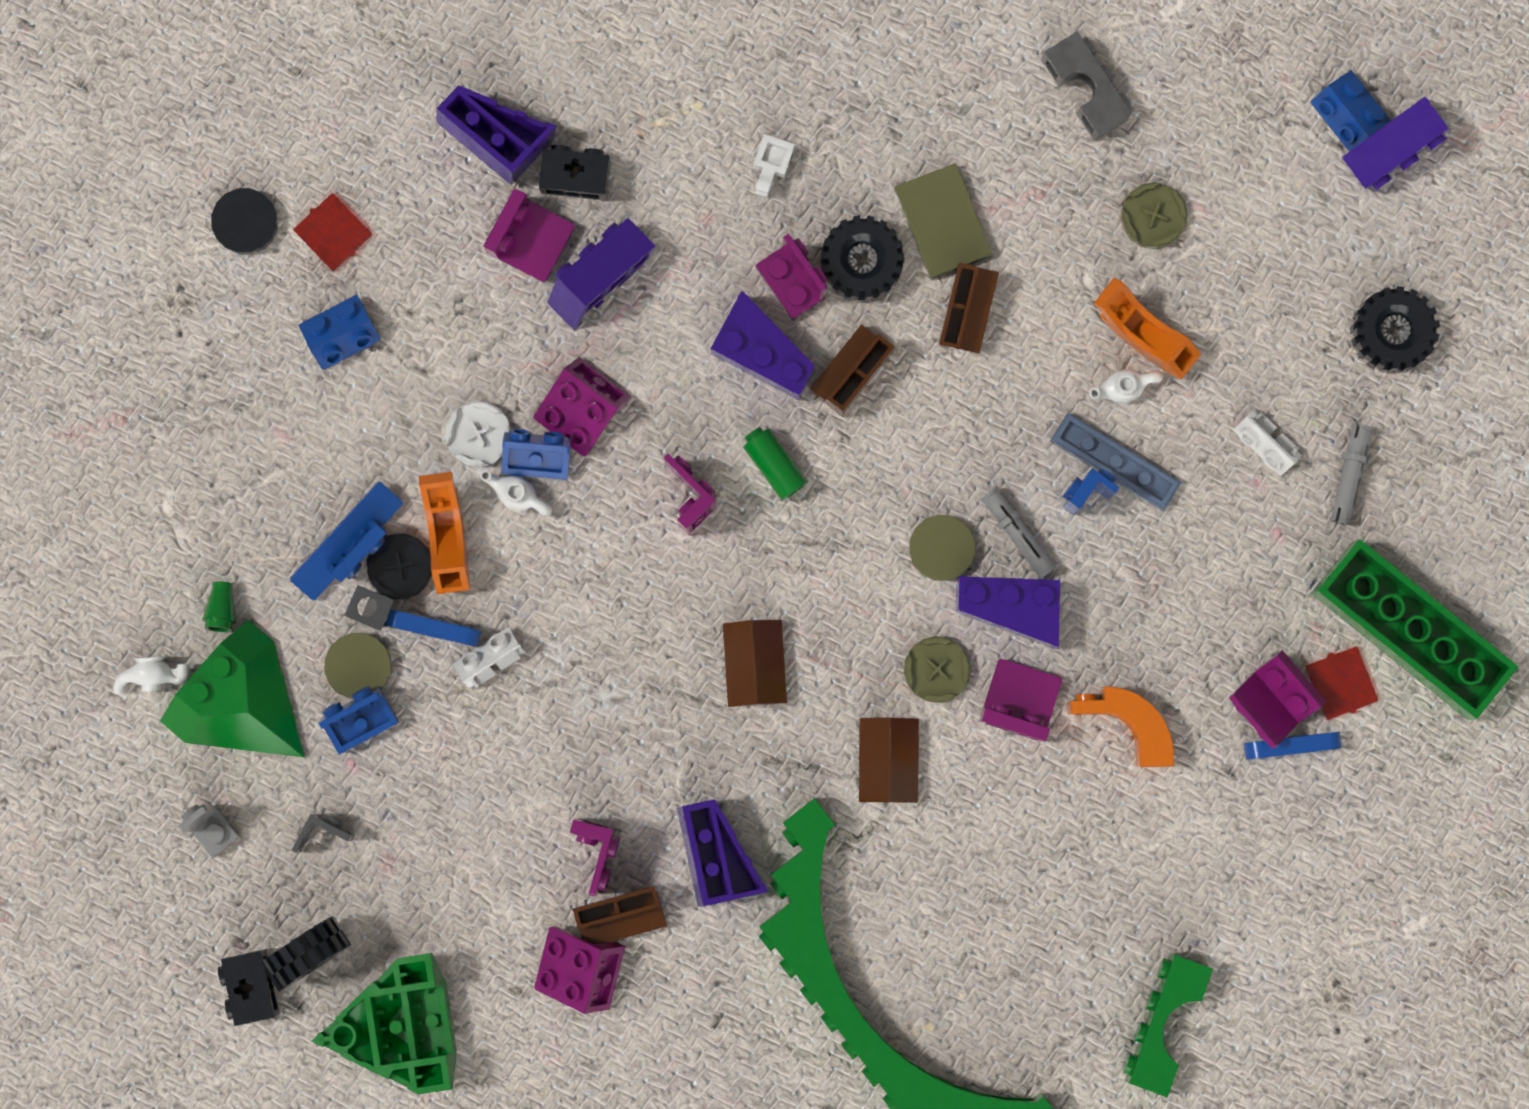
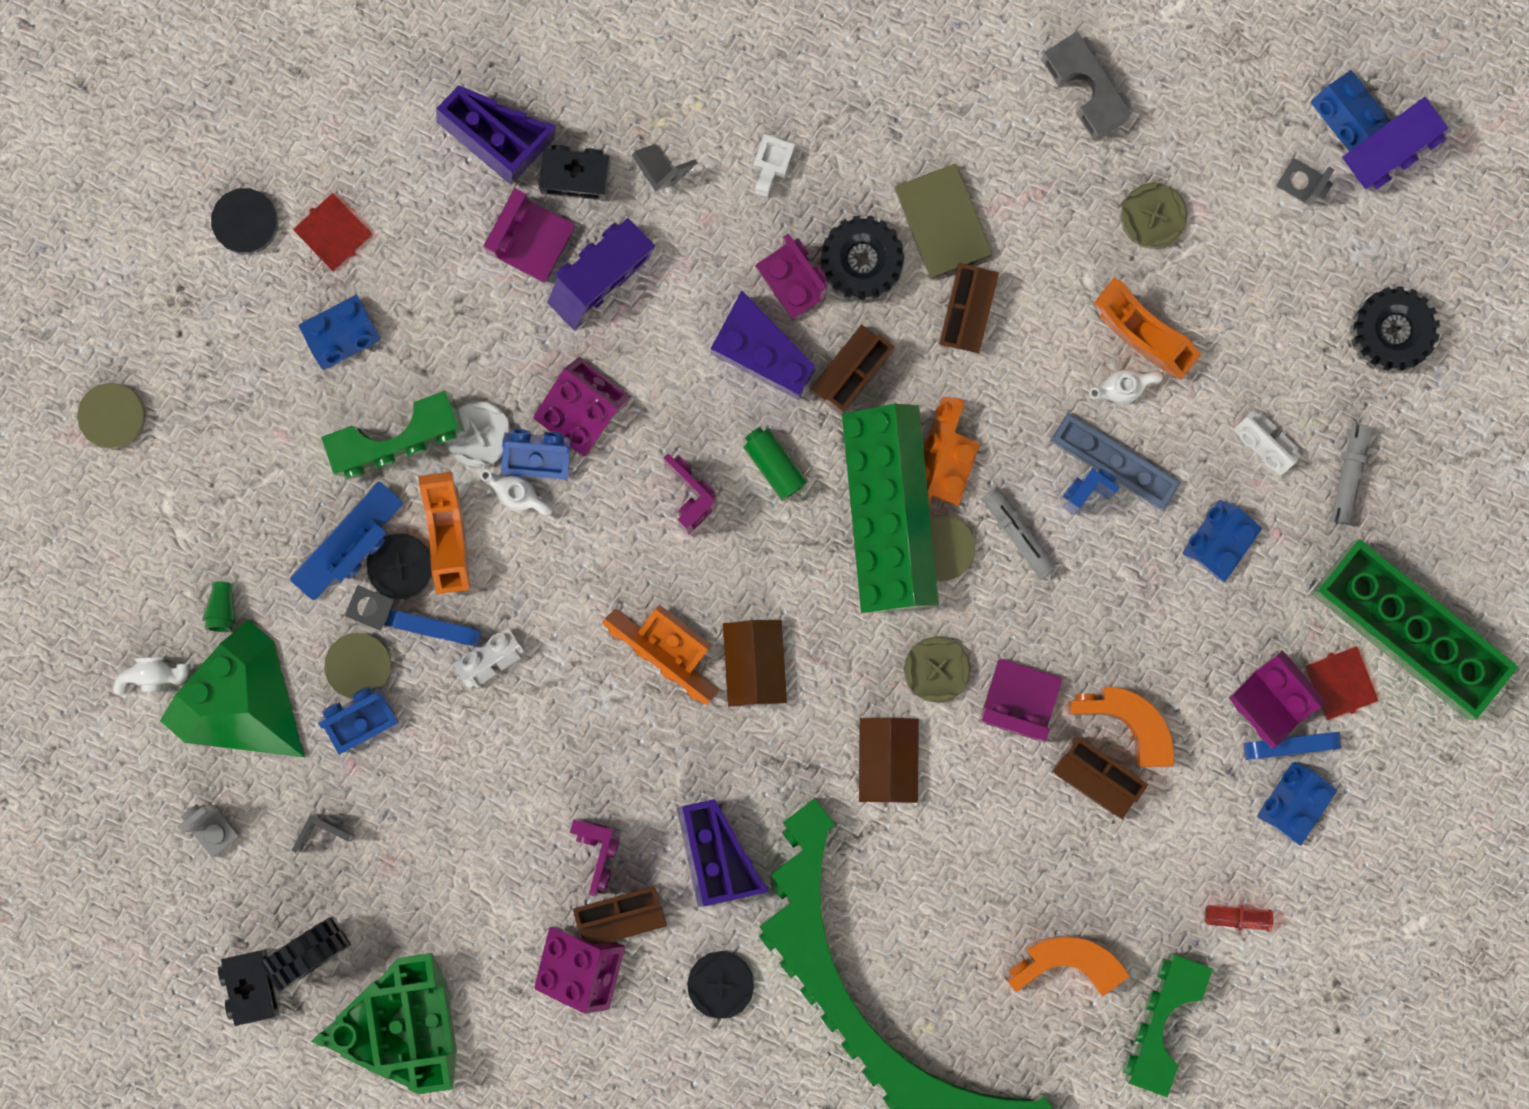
dark purple wedge [956,576,1060,649] -> none
none -> olive tile [77,382,146,450]
none -> green arch [321,391,465,480]
none -> orange bracket [602,604,719,705]
none -> dark grey bracket [632,144,698,192]
none -> black tile [687,951,754,1019]
none -> green brick [842,403,939,613]
none -> orange bracket [924,397,981,506]
none -> orange arch [1005,936,1130,996]
none -> reddish brown piece [1051,737,1149,819]
none -> blue bracket [1182,500,1262,582]
none -> clear red axle [1204,904,1273,932]
none -> blue bracket [1257,762,1338,846]
none -> dark grey bracket [1276,158,1334,206]

